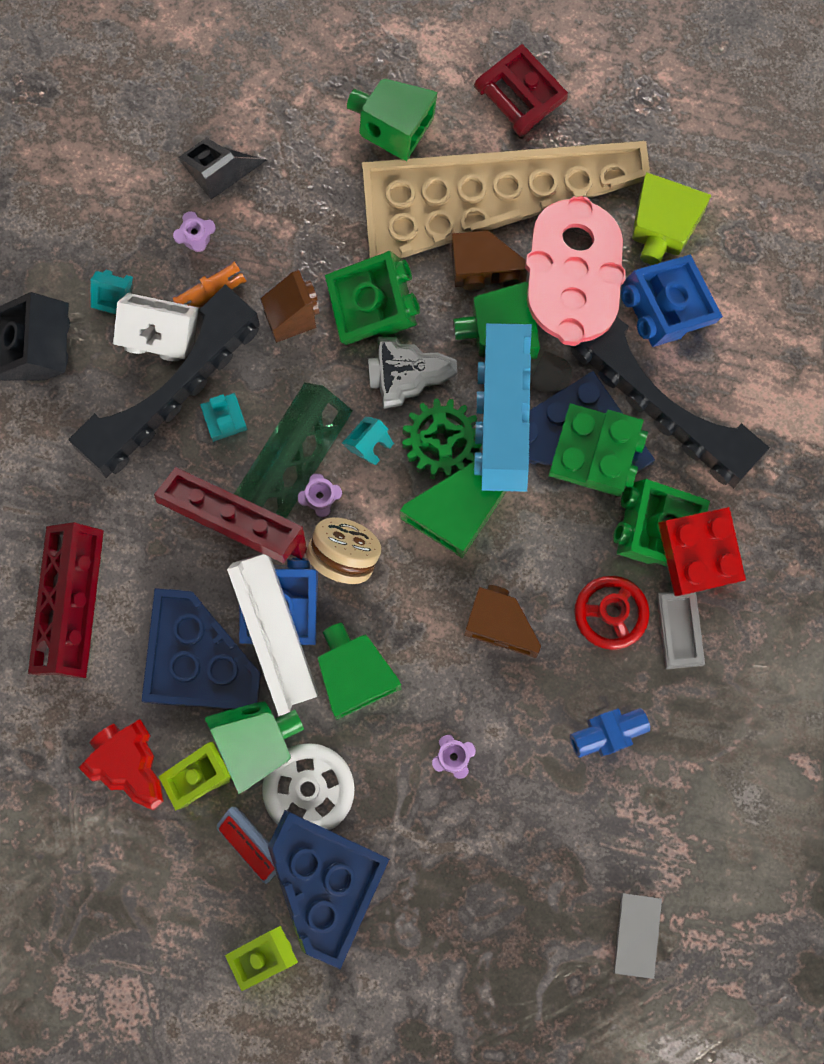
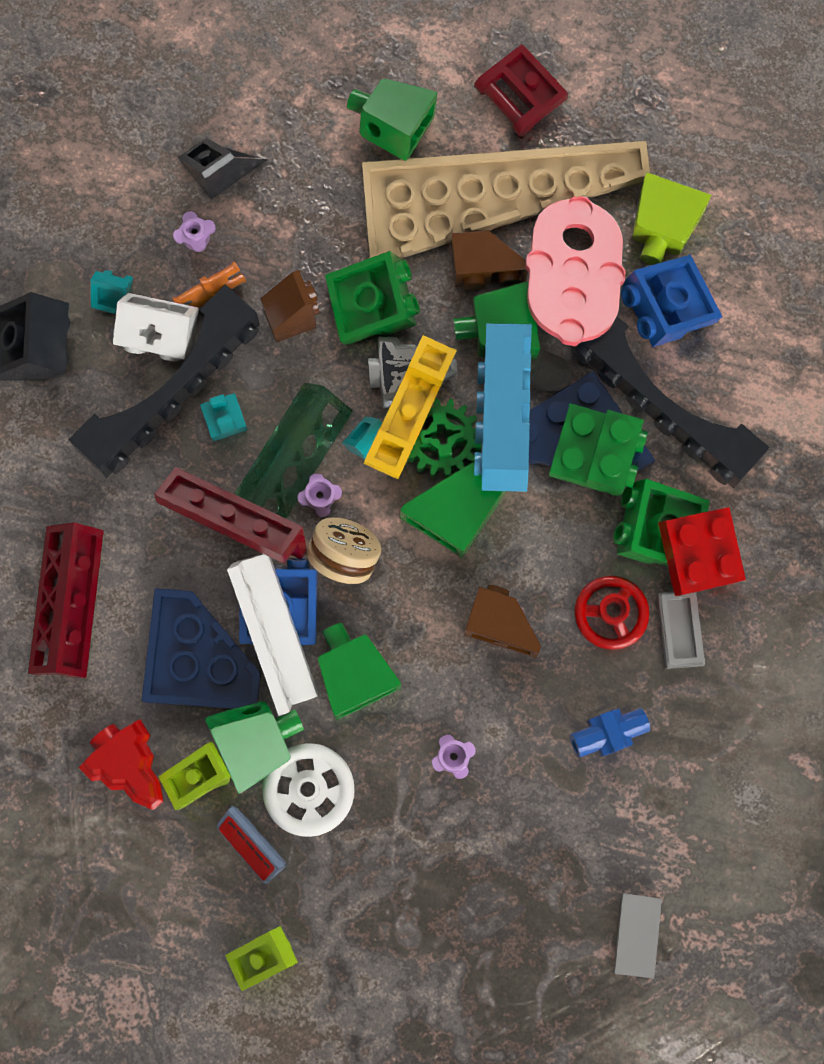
dark blue plate [268,810,390,969] -> none
none -> yellow slope [363,335,457,479]

